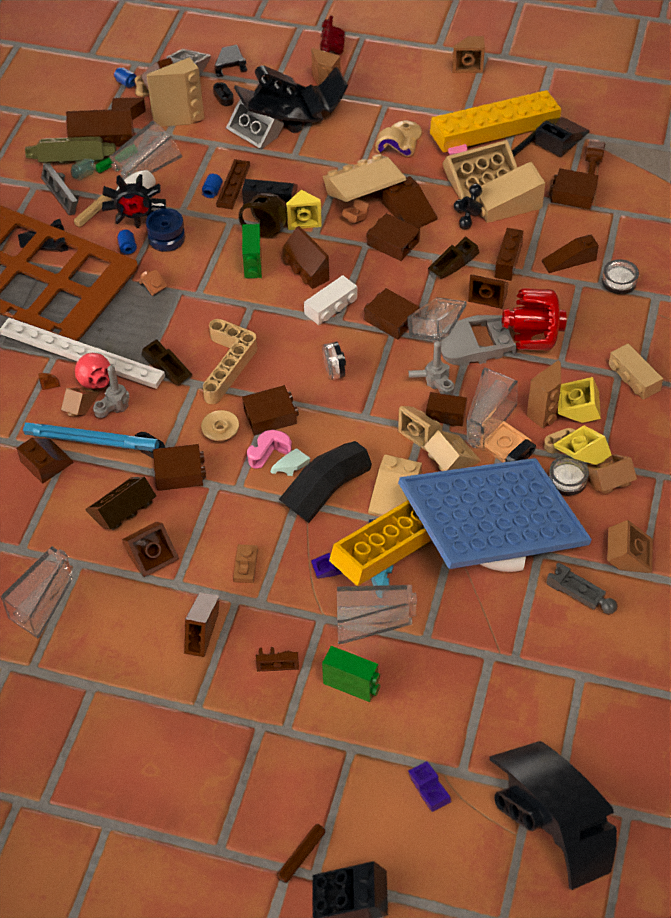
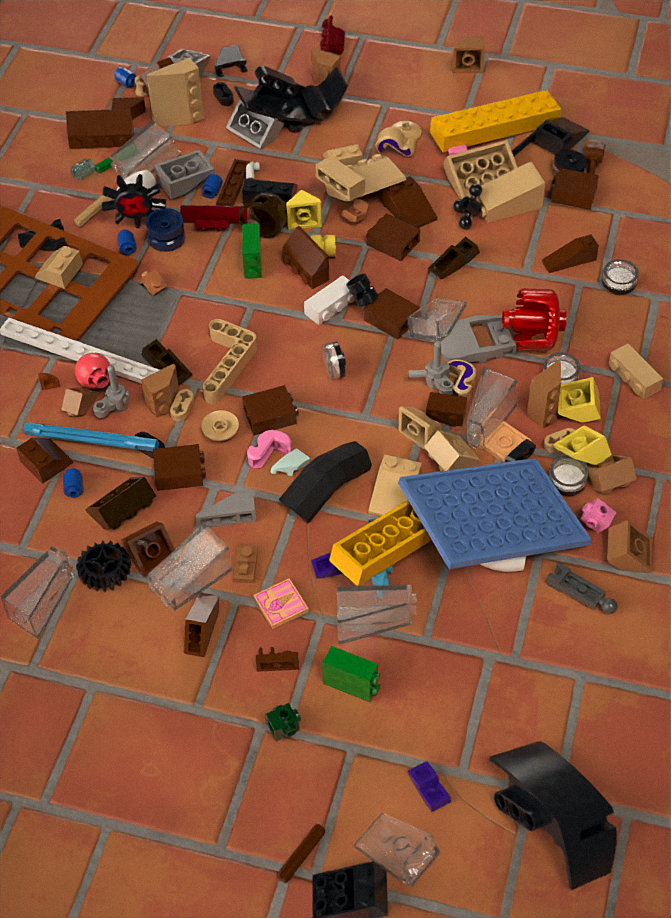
olive hinge [25,136,116,164] -> none
dark grey hinge [41,163,79,215] -> none
reddish brown slope [468,274,508,309] -> none
reddish brown brick [495,228,524,281] -> none
none -> tan slope [35,246,83,289]
none -> blue brick [63,468,83,498]
none -> black gear [76,540,132,592]
none -> medium nougat slope [141,364,179,418]
none -> clear slope [148,523,232,611]
none -> light grey slope [155,150,214,199]
none -> tan beam [170,389,194,422]
none -> dark red bracket [180,205,248,230]
none -> light grey slope [196,491,256,529]
none -> white arm [246,161,260,179]
none -> tile [253,578,309,629]
none -> dark green brick [266,703,301,741]
none -> light yellow wheel [311,235,336,257]
none -> tan brick [315,155,365,201]
none -> tan slope [323,144,363,166]
none -> black wheel [346,273,378,307]
none -> clear slope [354,813,440,886]
none -> tan animal [446,360,476,402]
none -> clear piece [543,352,581,384]
none -> black piece [552,149,587,175]
none -> bright pink brick [580,498,616,533]

